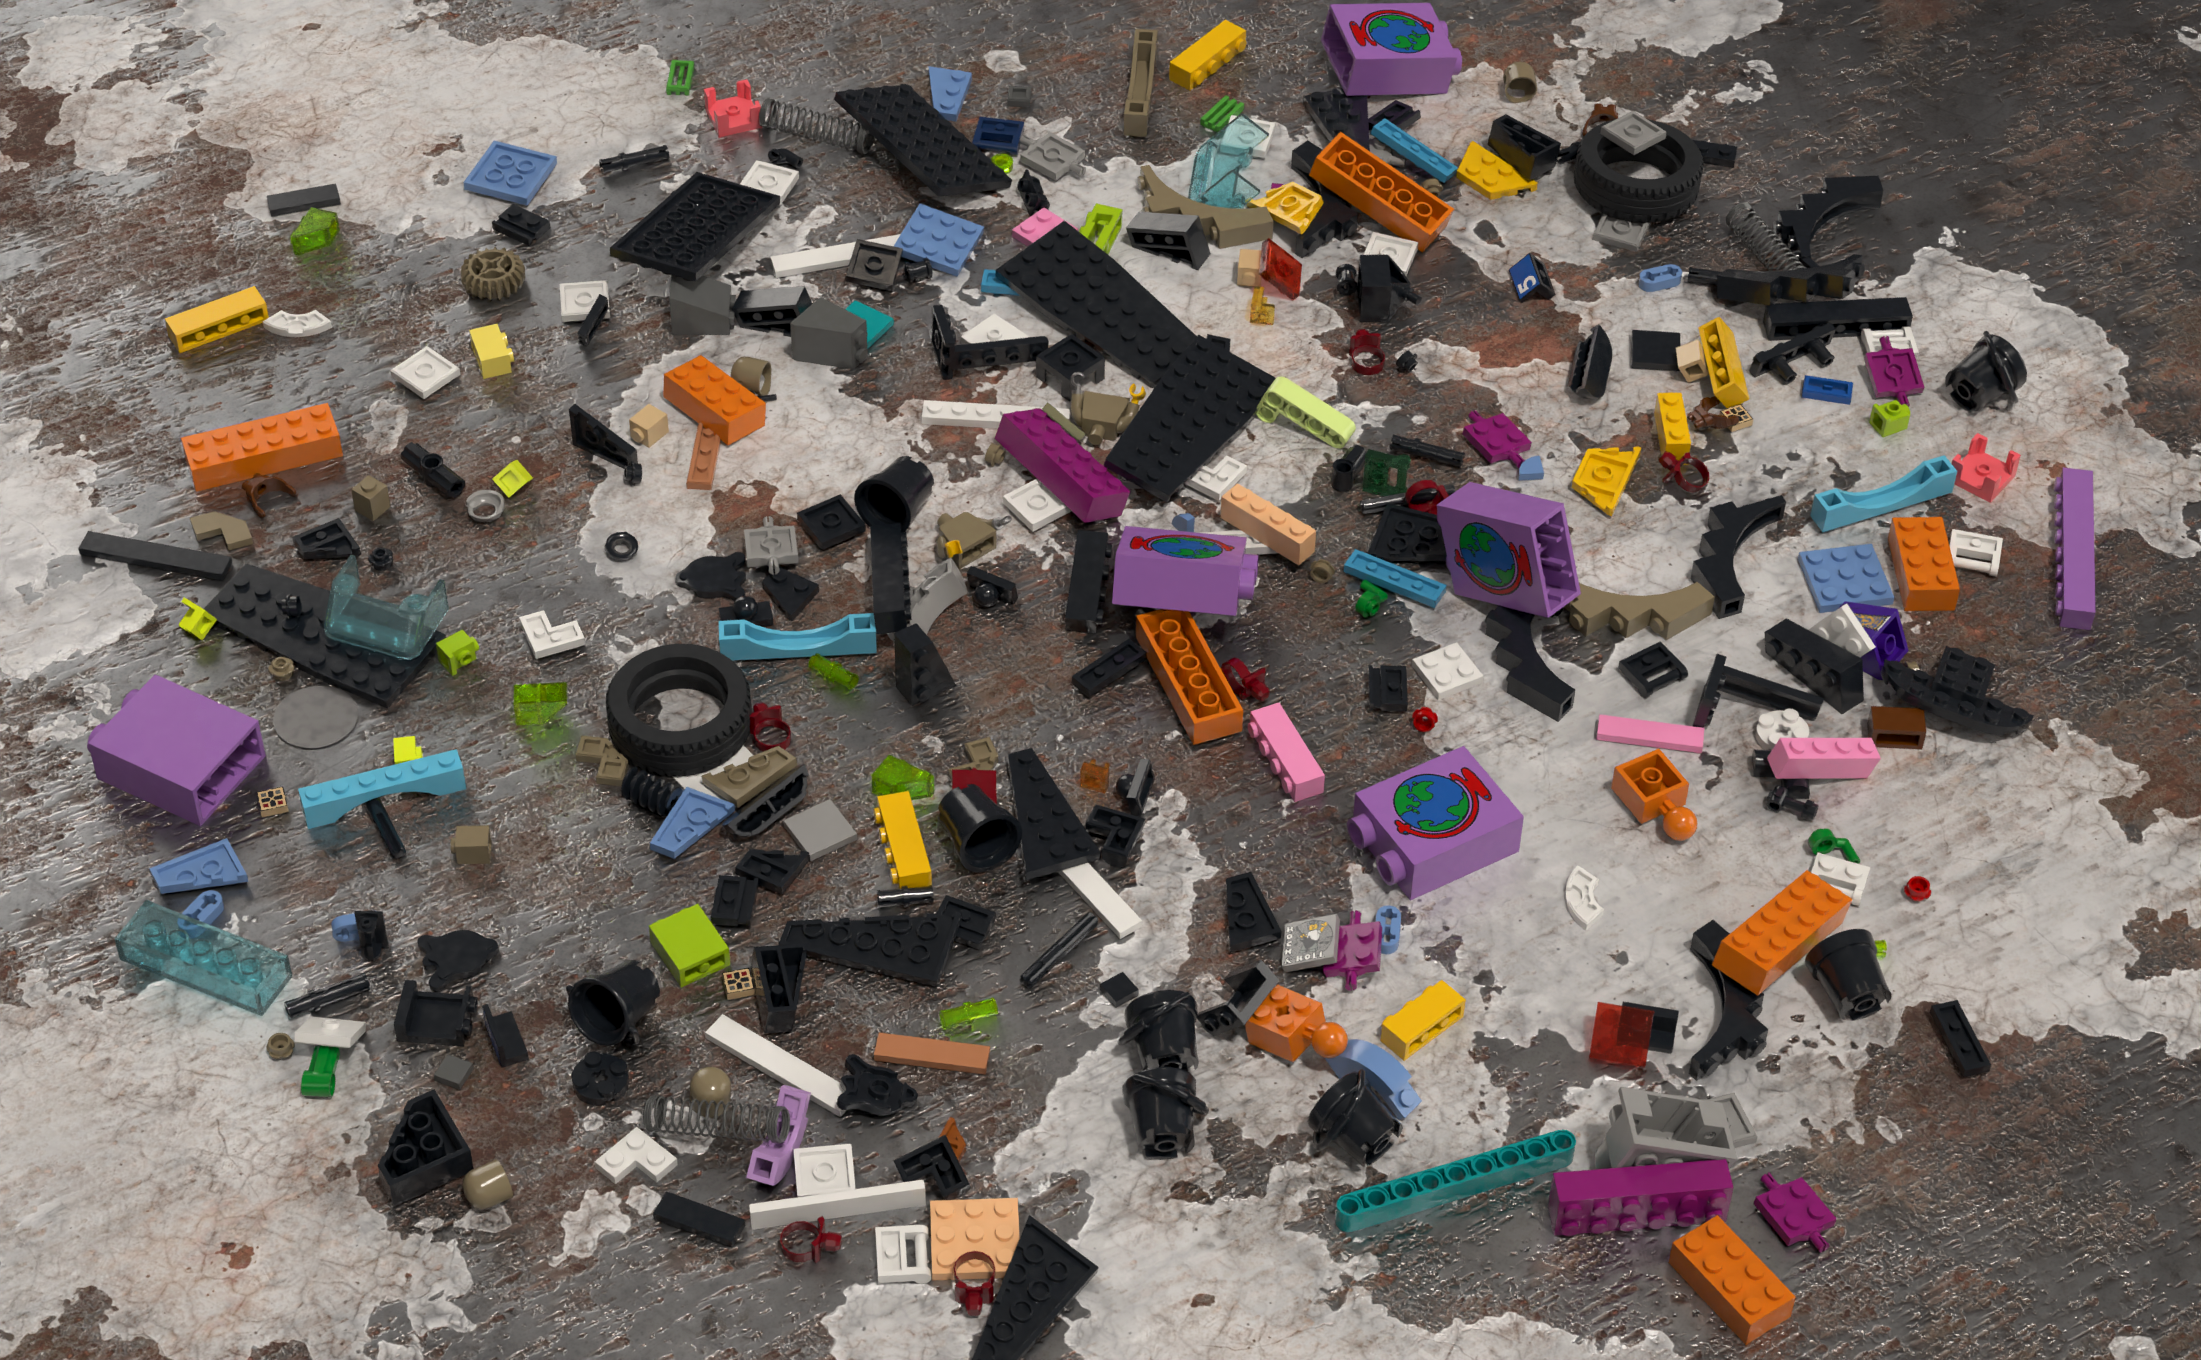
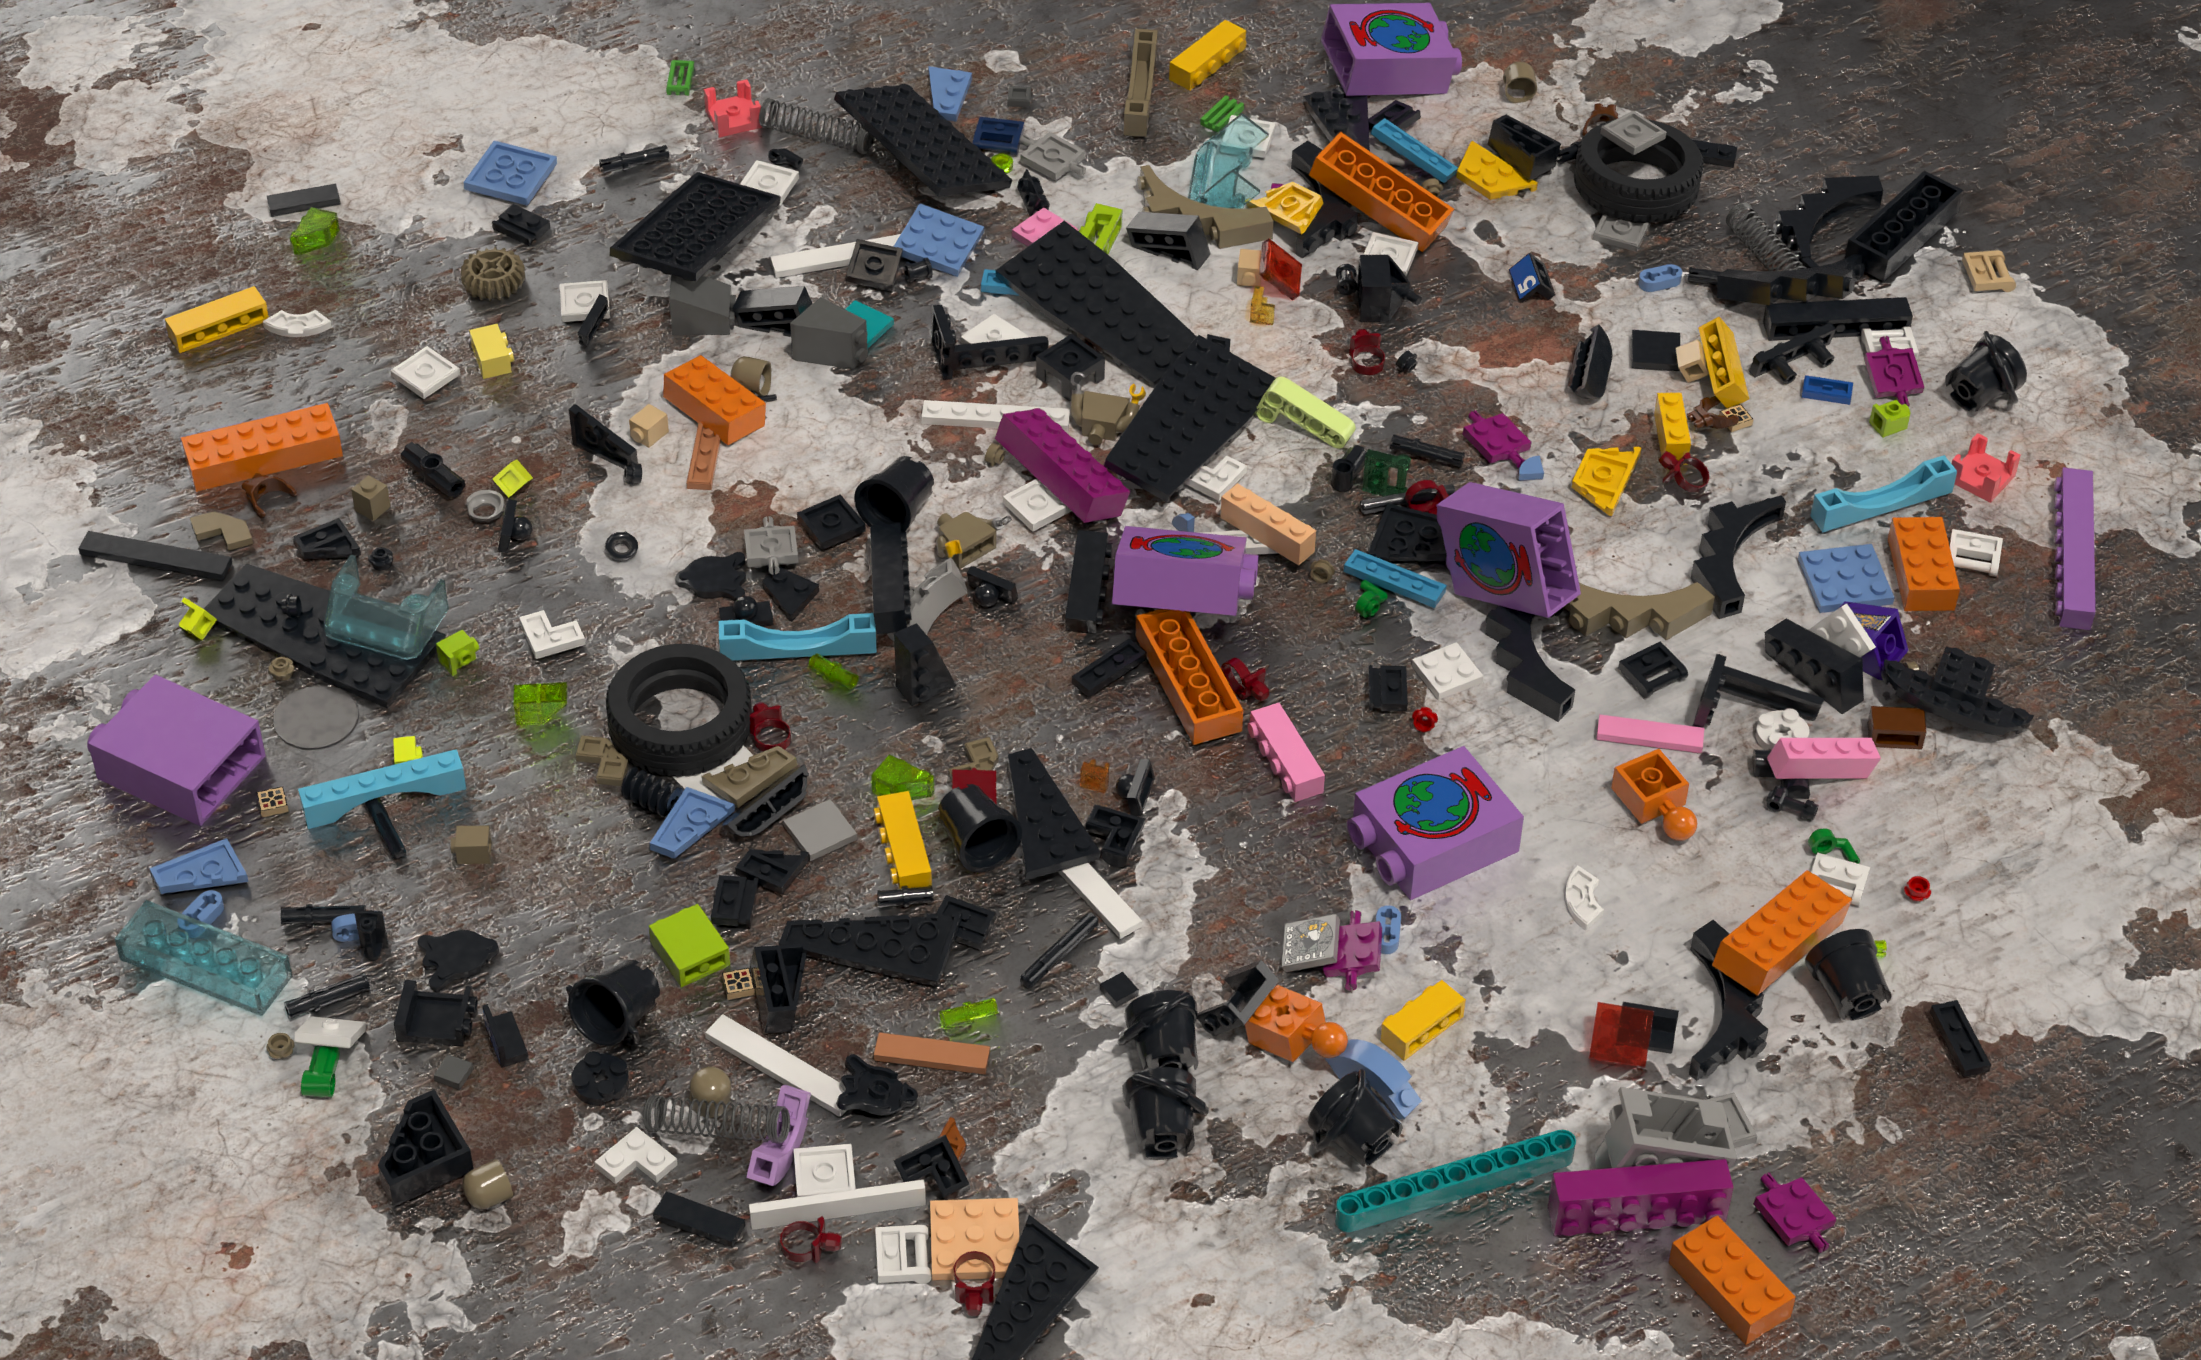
olive tile [1042,402,1087,441] -> none
black wing [1225,872,1282,953] -> none
none -> black pin [280,904,366,926]
none -> black tile [498,499,533,553]
none -> black brick [1845,170,1964,281]
none -> tan plate [1962,250,2016,292]

